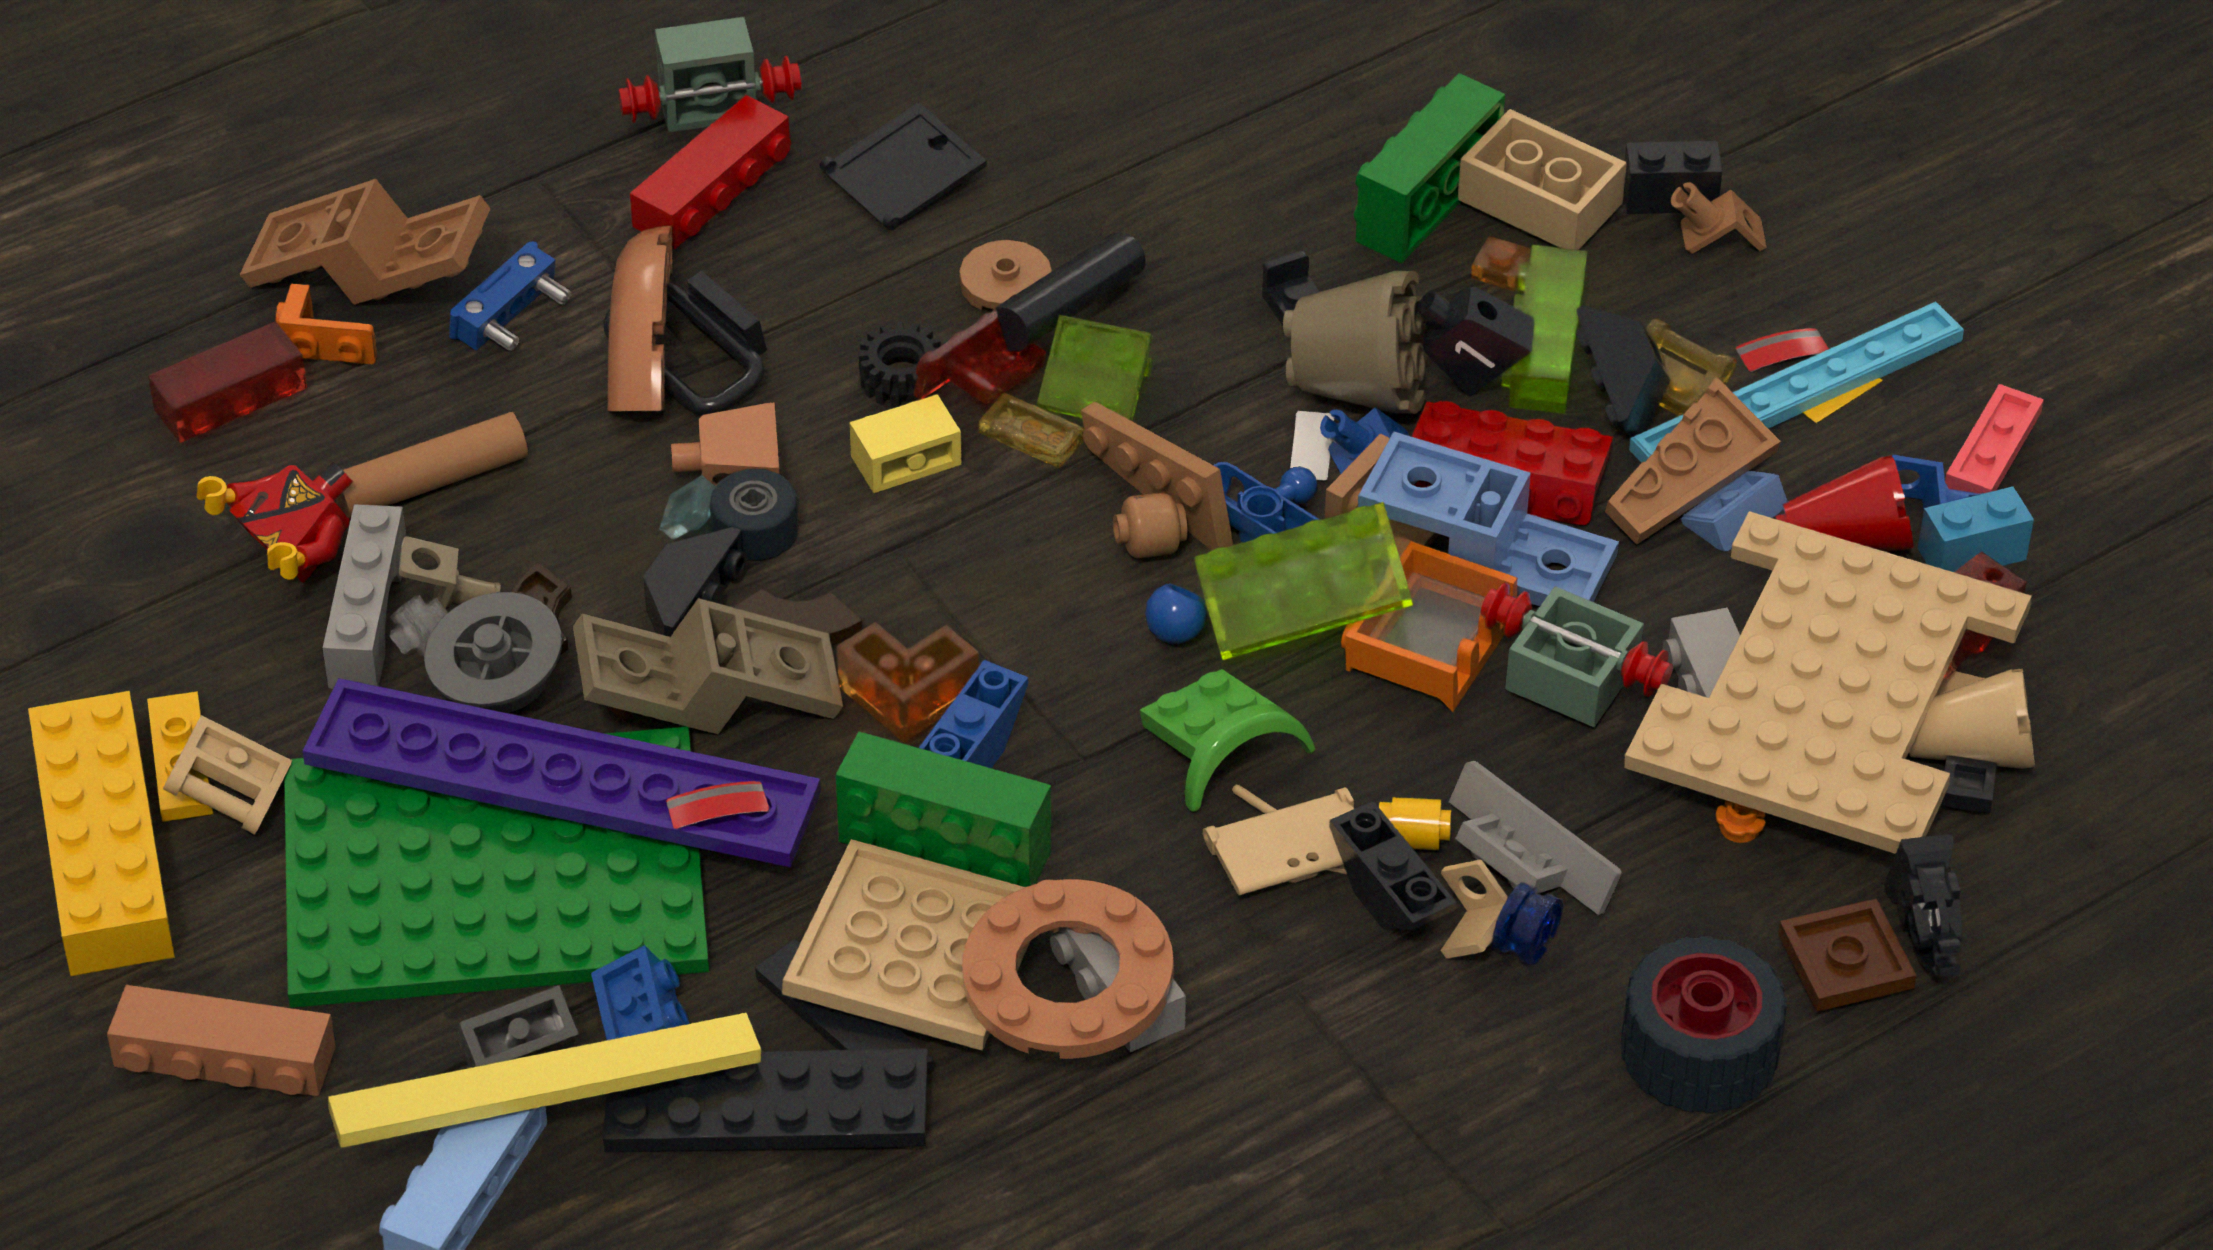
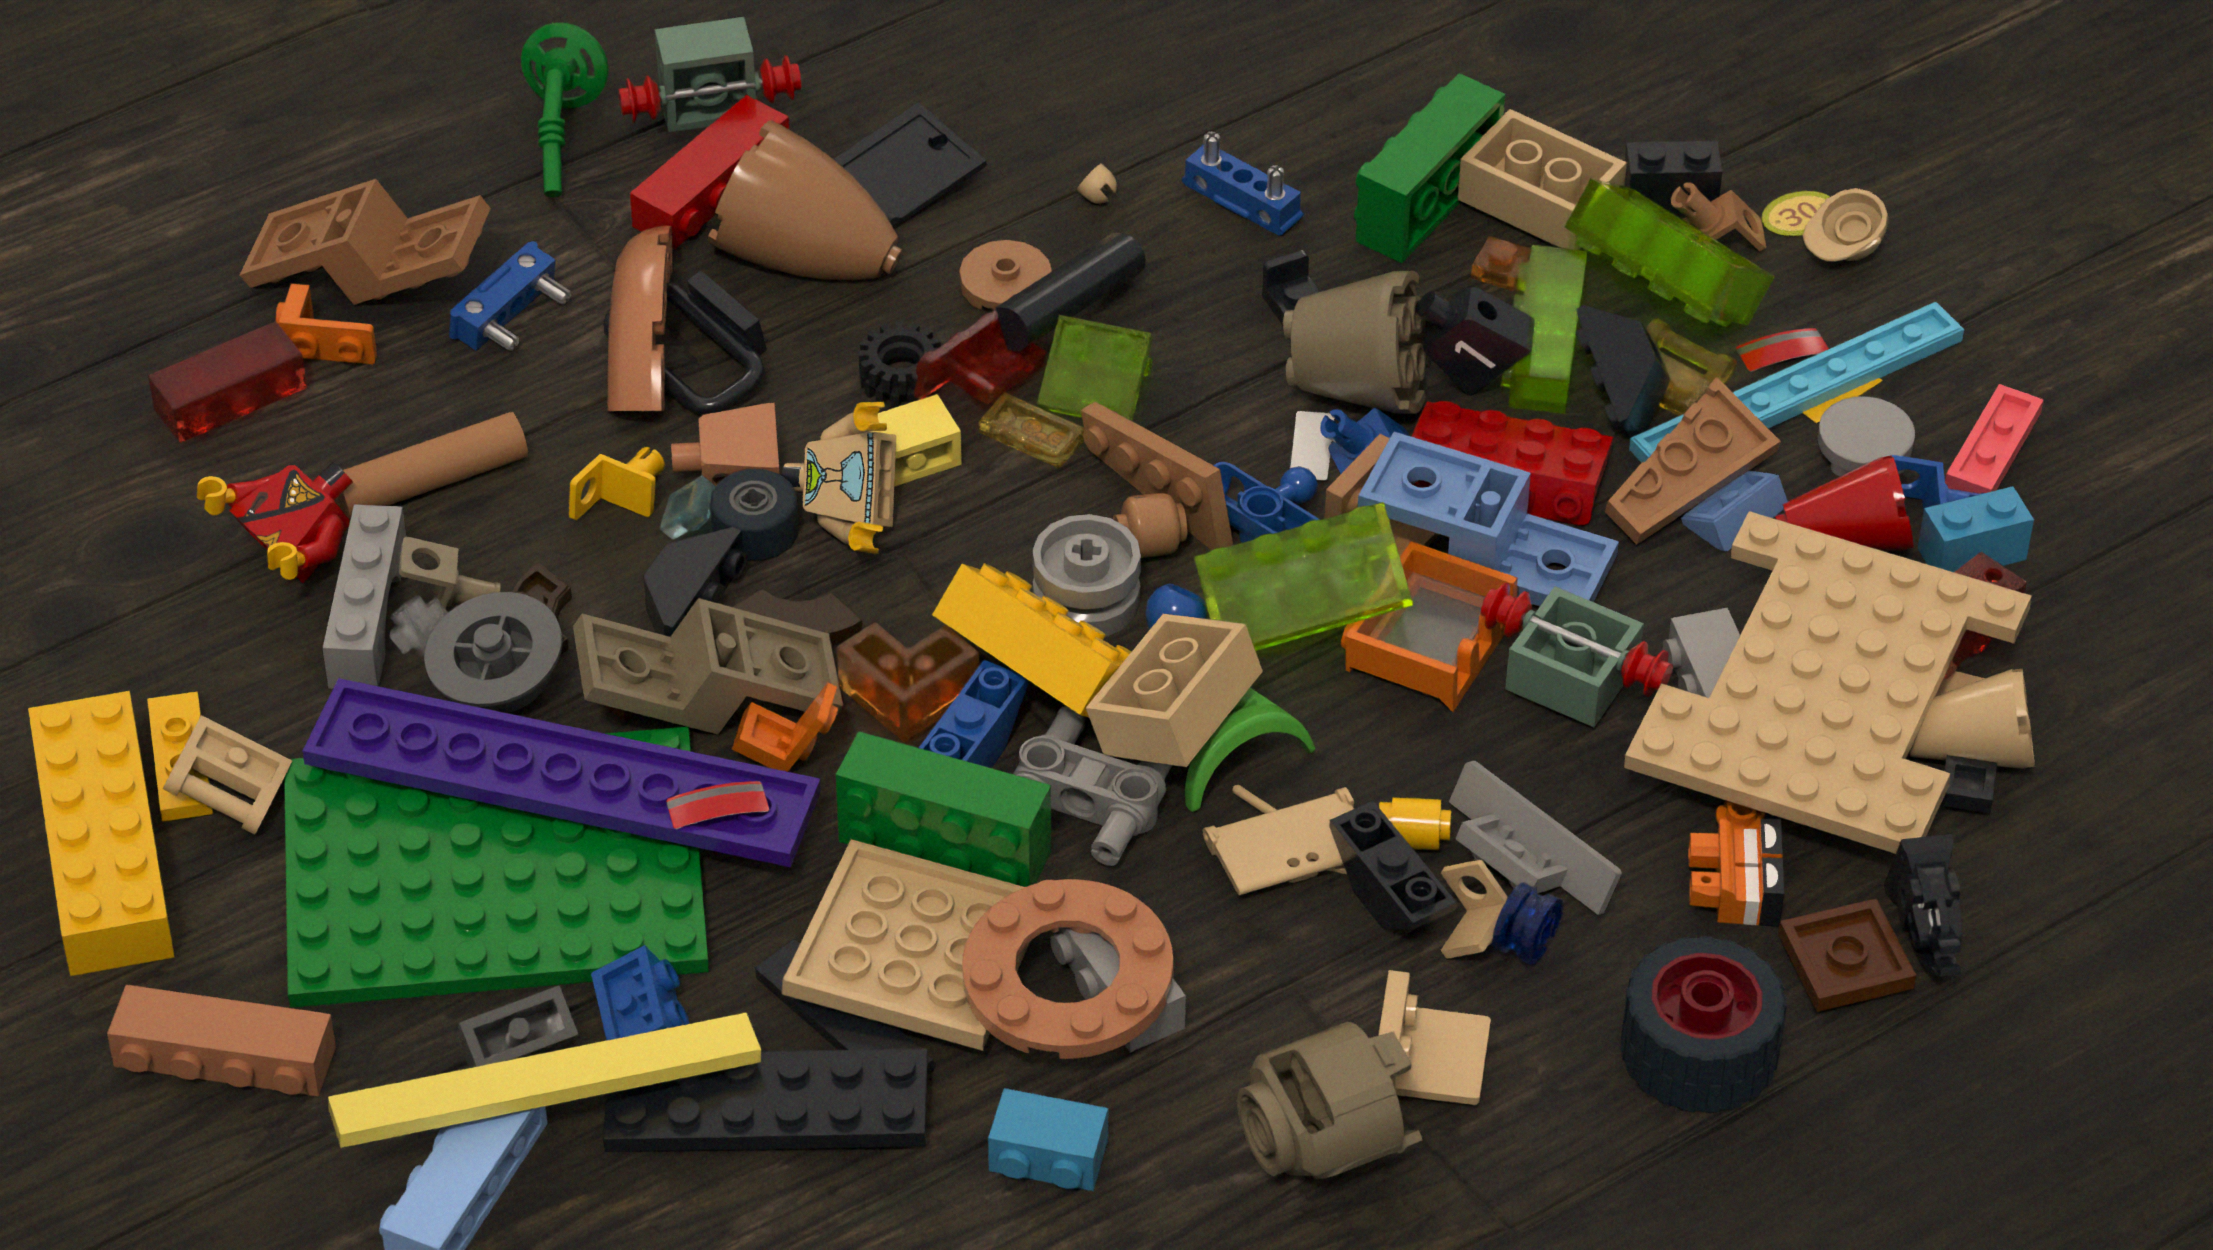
none -> green dish [521,22,609,198]
none -> yellow bracket [569,447,665,520]
none -> medium nougat cylinder [708,120,903,281]
none -> orange bracket [732,682,838,772]
none -> tan torso [781,402,896,554]
none -> yellow brick [932,563,1132,717]
none -> dark azure brick [988,1088,1108,1191]
none -> light grey piece [1013,706,1172,866]
none -> light grey wheel [1032,514,1141,637]
none -> tan hinge [1077,163,1117,204]
none -> tan brick [1086,614,1263,767]
none -> blue piece [1182,132,1304,236]
none -> dark tan piece [1237,1022,1422,1179]
none -> tan bracket [1378,970,1491,1105]
none -> clear neon green brick [1564,178,1775,327]
none -> orange hips [1688,818,1784,927]
none -> clear yellow sticker [1762,191,1830,236]
none -> tan hat [1803,188,1888,261]
none -> light grey tile [1818,397,1915,476]

